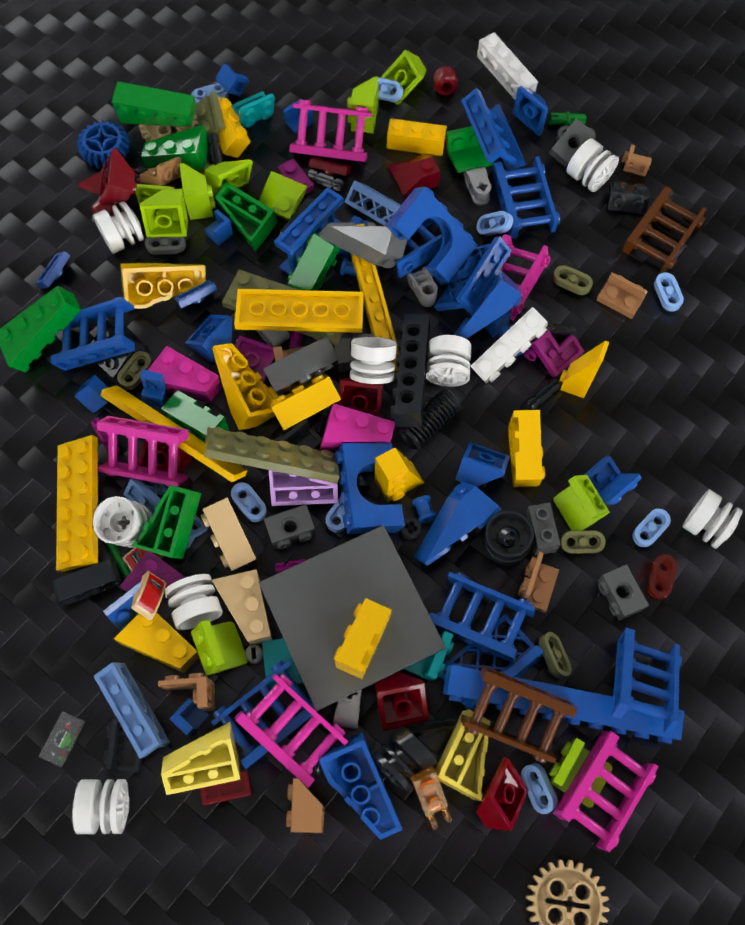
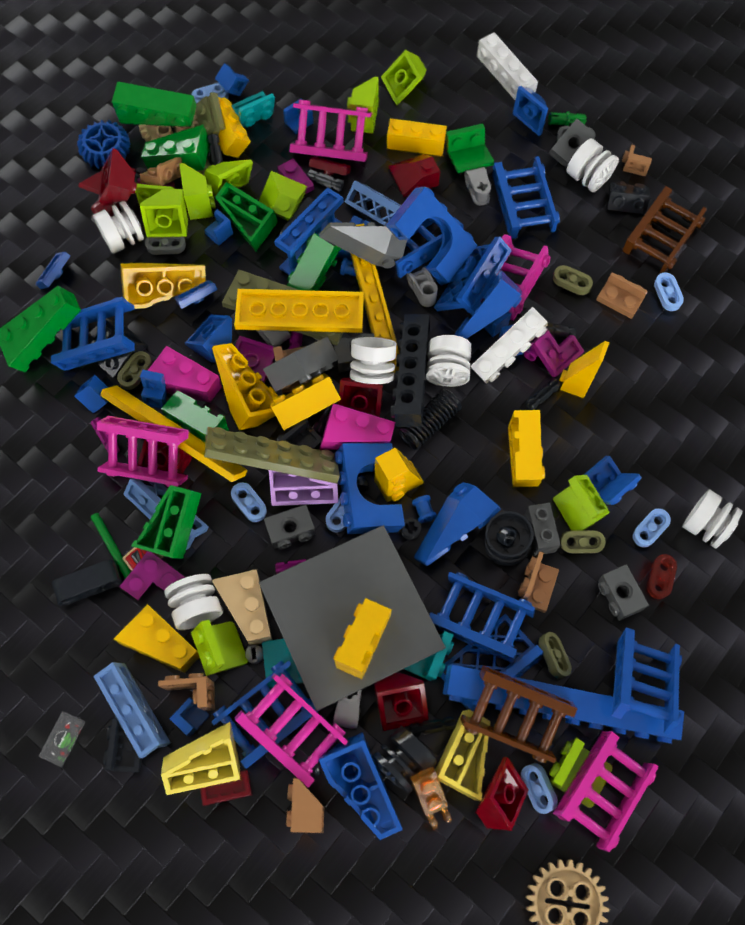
yellow plate [56,435,98,572] -> none
white wheel [73,779,129,834] -> none
white wheel [93,496,153,548] -> none
blue plate [103,581,141,631] -> none
slope [131,571,166,621] -> none
tan wedge [200,498,256,571] -> none
light blue plate [379,78,403,102] -> none
dark red head [433,66,458,96] -> none
blue slope [455,442,510,487] -> none
blue fence [461,88,526,171] -> none
light blue plate [477,211,513,236] -> none

